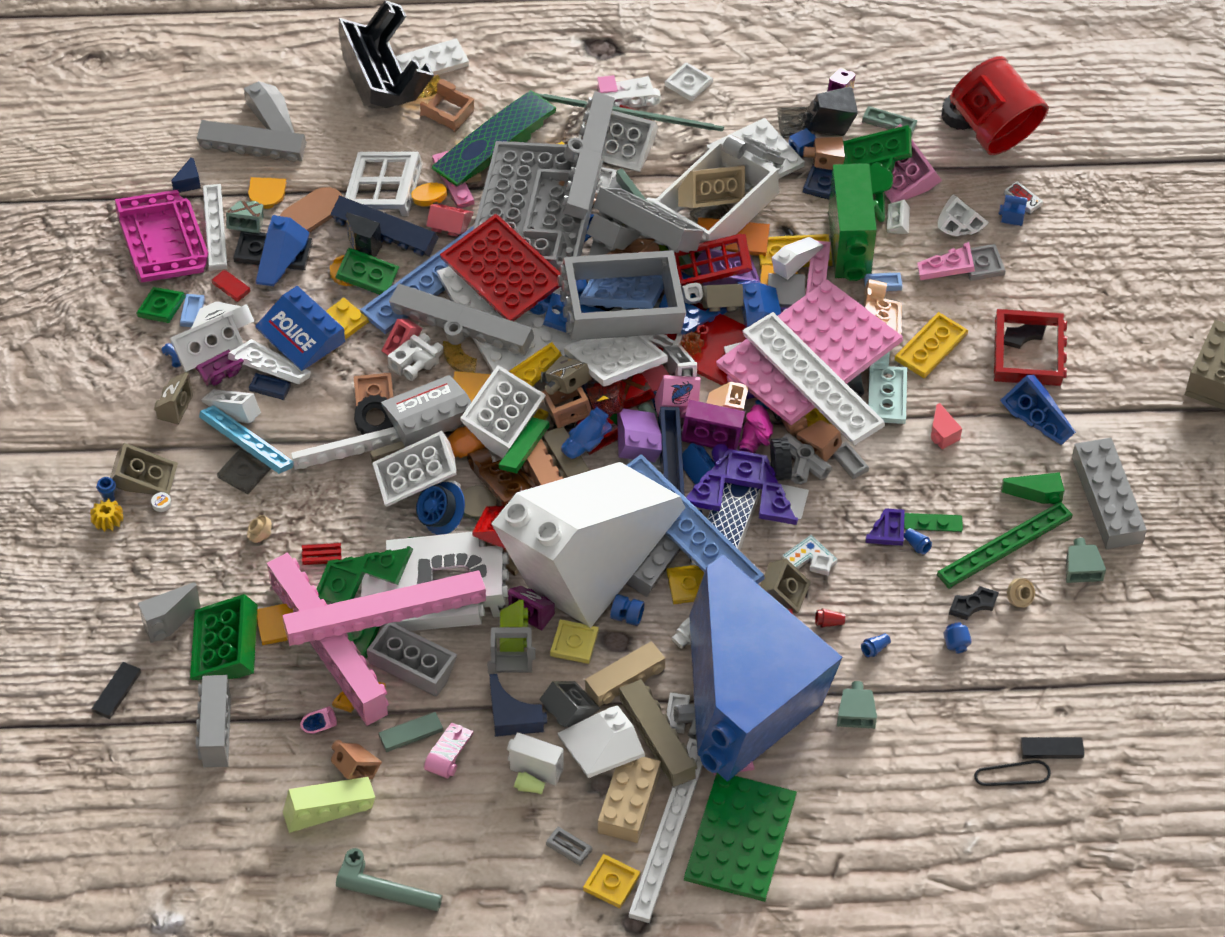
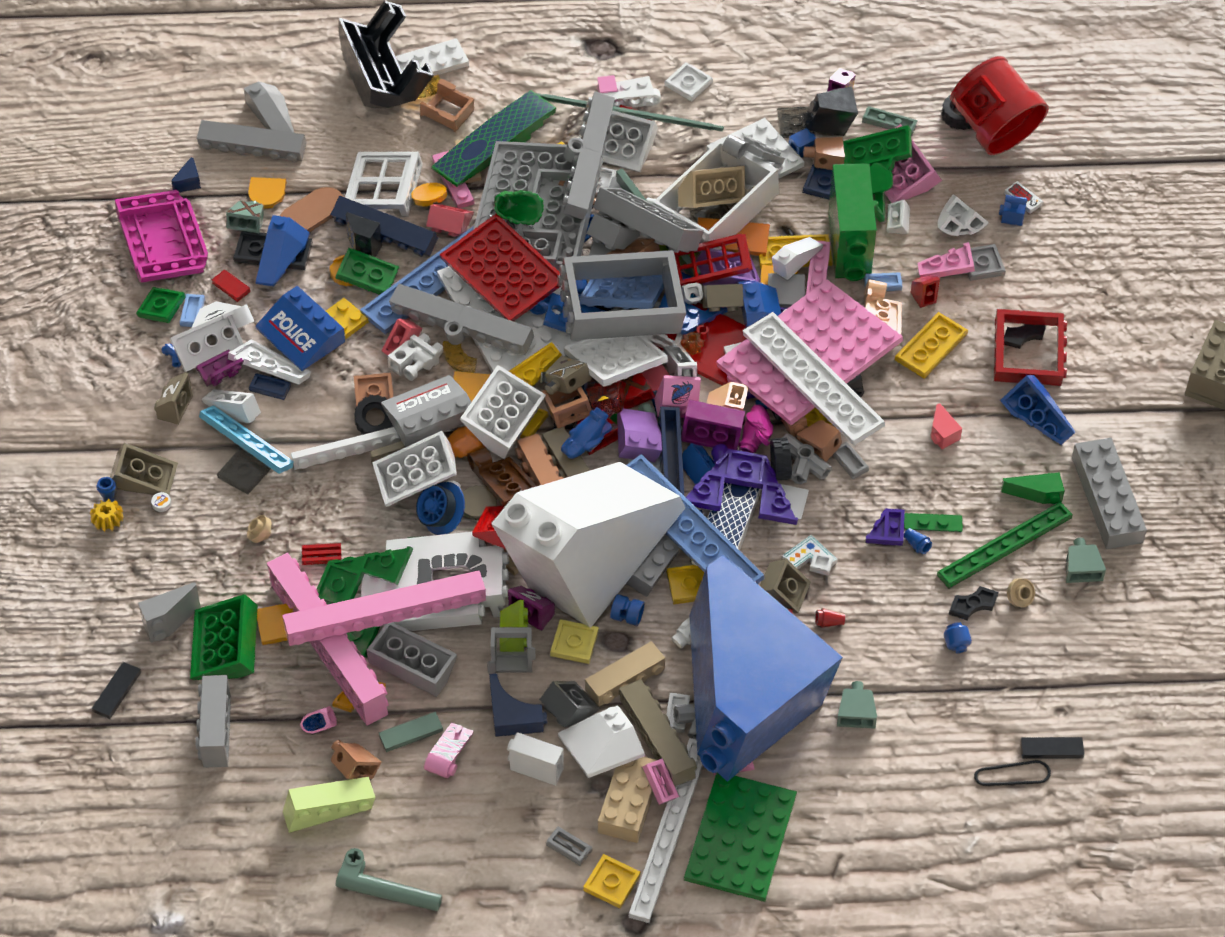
white tile [203,184,228,271] -> none
green tile [499,417,550,473] -> none
yellowish green cone [514,771,545,795] -> none
blue cone [861,633,891,657] -> none
light aqua hinge [868,351,907,424] -> none
none -> green piece [494,190,544,226]
none -> bright pink tile [643,759,679,805]
none -> red slope [910,275,940,308]

